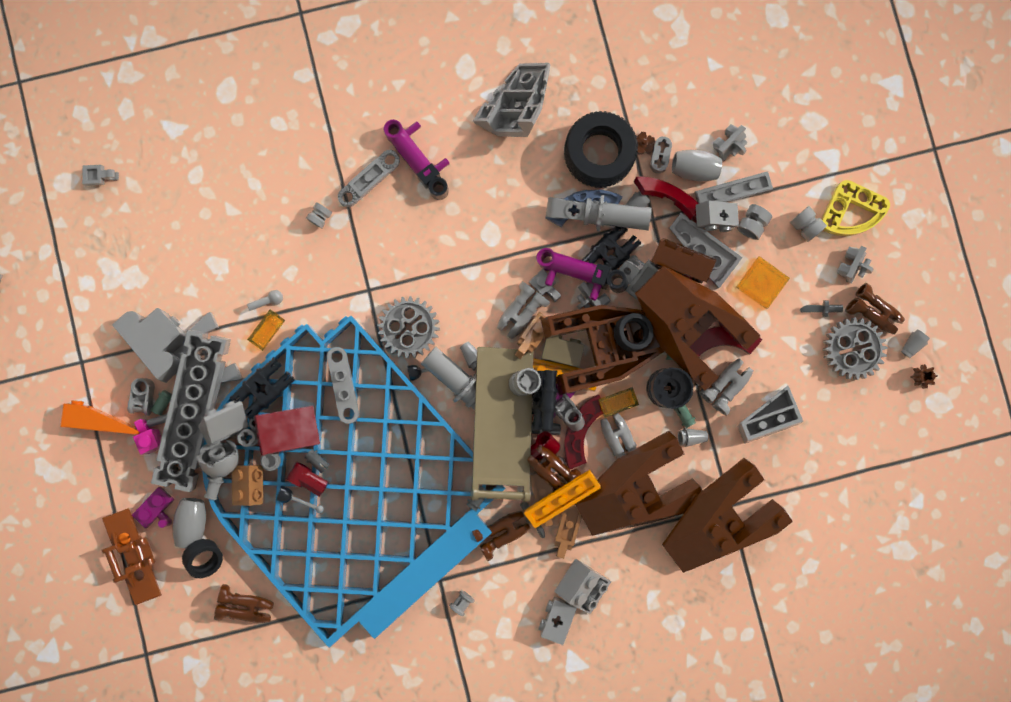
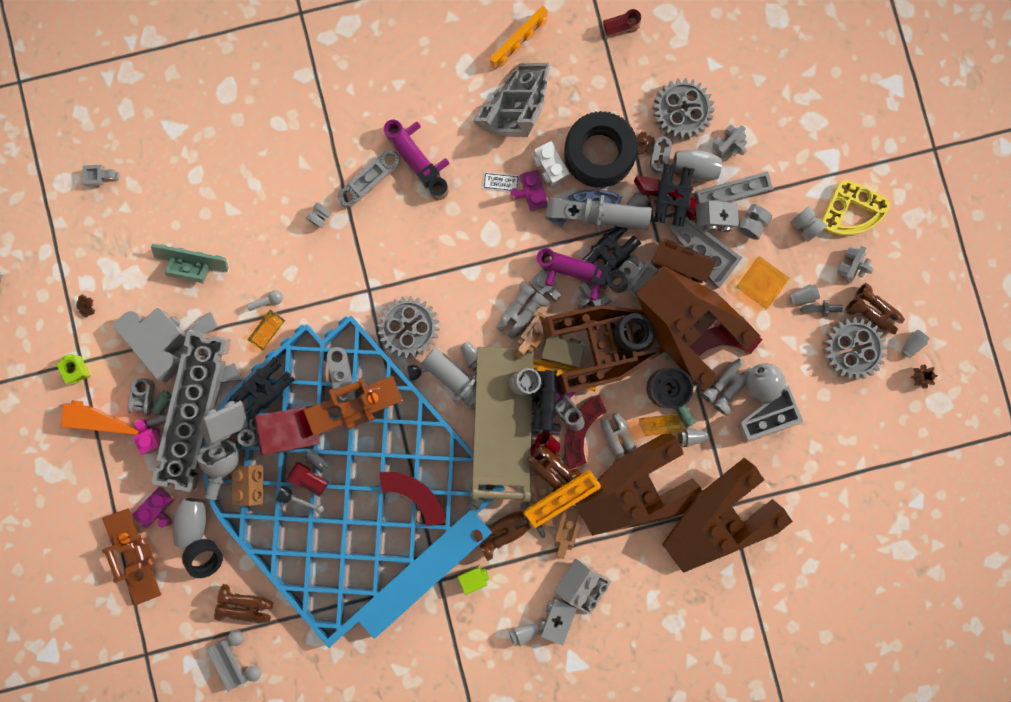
light grey plate [261,453,281,471] -> none
light grey bush [449,590,475,617] -> none
clear yellow tile [598,387,639,417] -> none
none -> lime brick [56,354,91,385]
none -> reddish brown plant [76,294,95,318]
none -> sand green bracket [151,243,229,284]
none -> light grey gear [207,630,261,692]
none -> dark orange piece [304,376,403,436]
none -> dark red tile [379,472,446,526]
none -> lime brick [458,565,489,595]
none -> white sticker [482,172,520,191]
none -> light orange plate [490,5,548,69]
none -> light grey cone [509,623,539,647]
none -> magenta plate [510,169,547,212]
none -> white brick [533,141,569,188]
none -> dark red piece [603,9,641,37]
none -> clear yellow tile [639,414,685,436]
none -> light grey gear [652,78,715,140]
none -> black pin [653,164,695,227]
none -> light grey cylinder [746,363,786,402]
none -> light grey cone [789,284,820,305]

